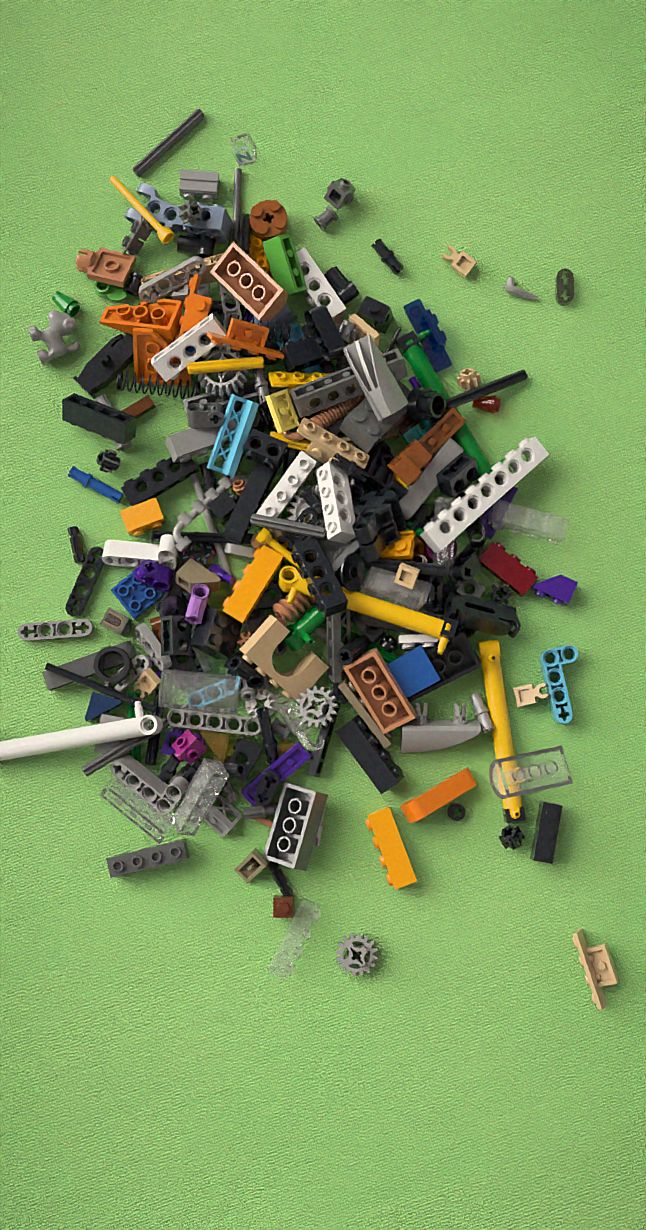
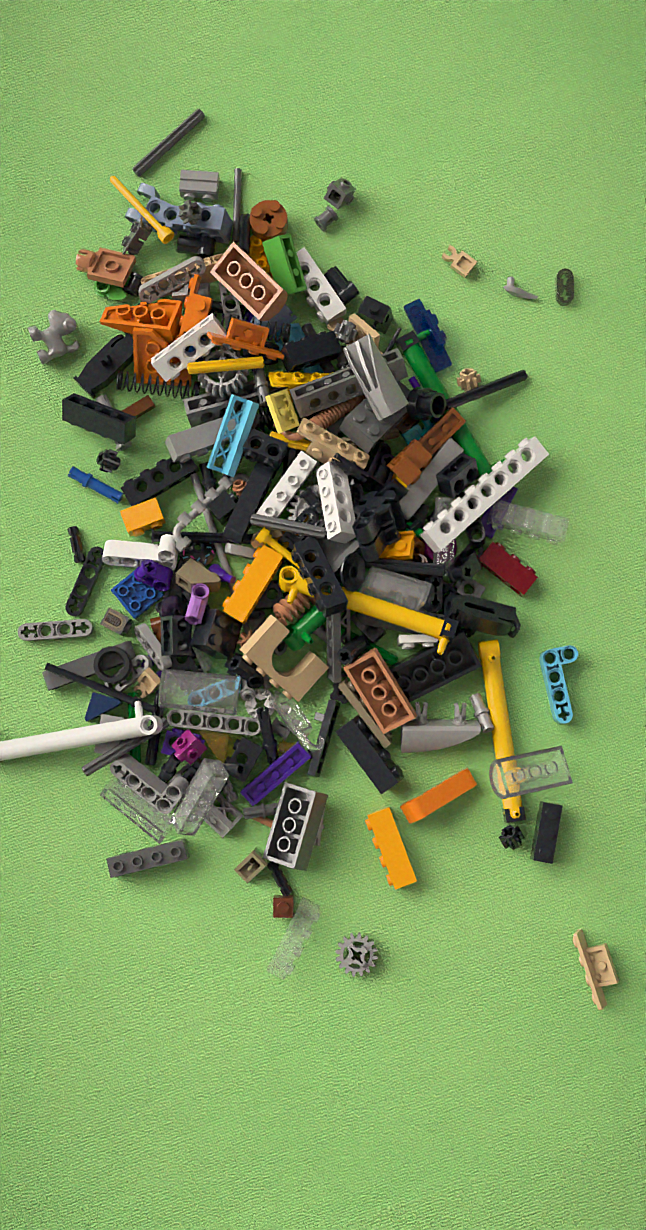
green cone [52,291,80,318] -> none
dark grey piece [187,402,224,429] -> none
clear brick [231,133,257,167] -> none
black beam [254,769,280,806] -> none
light grey gear [295,686,339,729] -> none
black beam [304,305,346,361] -> none
black pin [371,238,404,275] -> none
black plate [380,635,398,653] -> none
blue tile [387,645,441,698] -> none
tan tile [394,563,420,589] -> none
black bush [447,803,465,821] -> none
clear red cone [472,395,501,414] -> none
black gear [488,582,513,604] -> none
tan plate [513,683,550,707] -> none
dark purple slope [531,574,578,606] -> none

